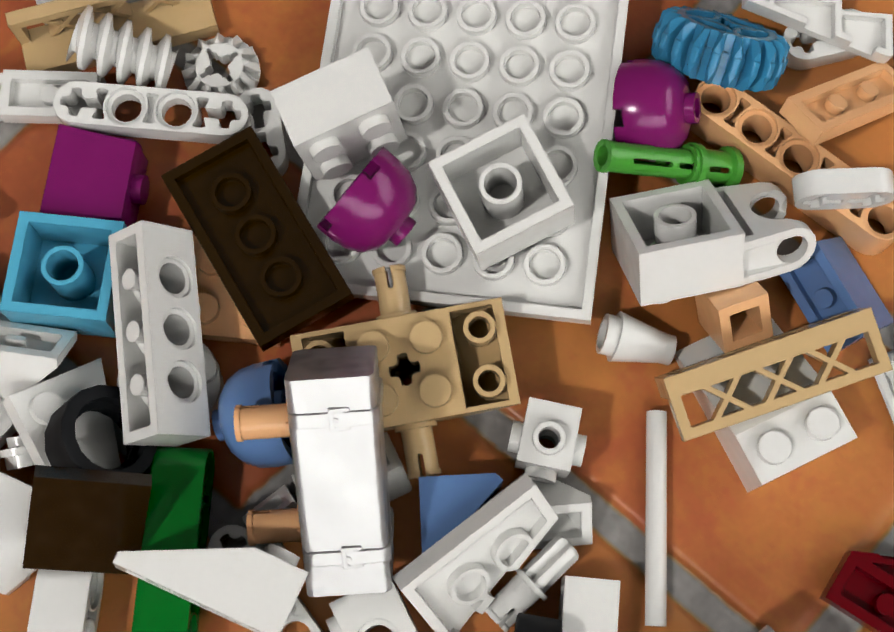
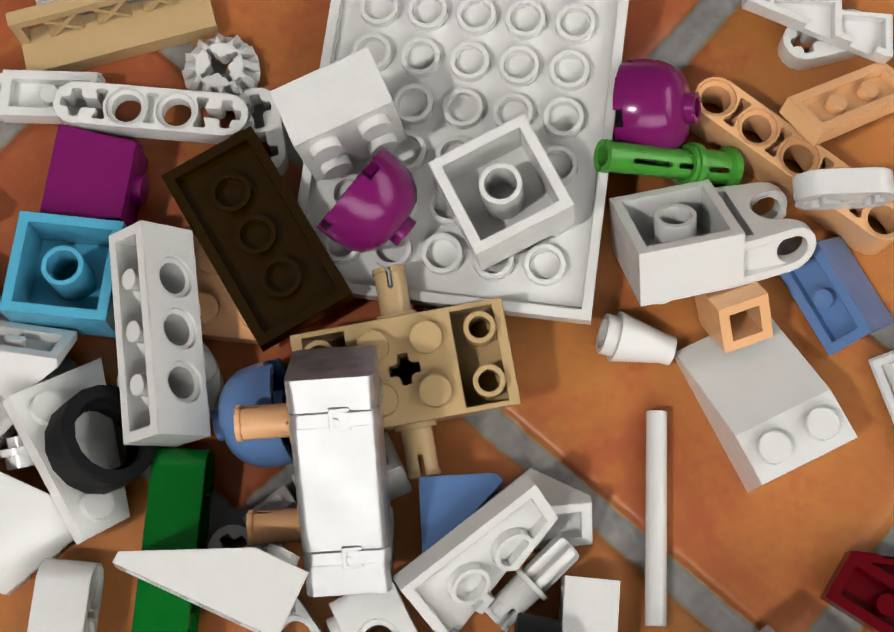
dark brown tile [23,465,152,574] -> none
white piece [66,5,179,88] -> none
white brick [507,397,587,484] -> none
dark azure gear [651,6,790,92] -> none
tan fence [654,307,893,442] -> none

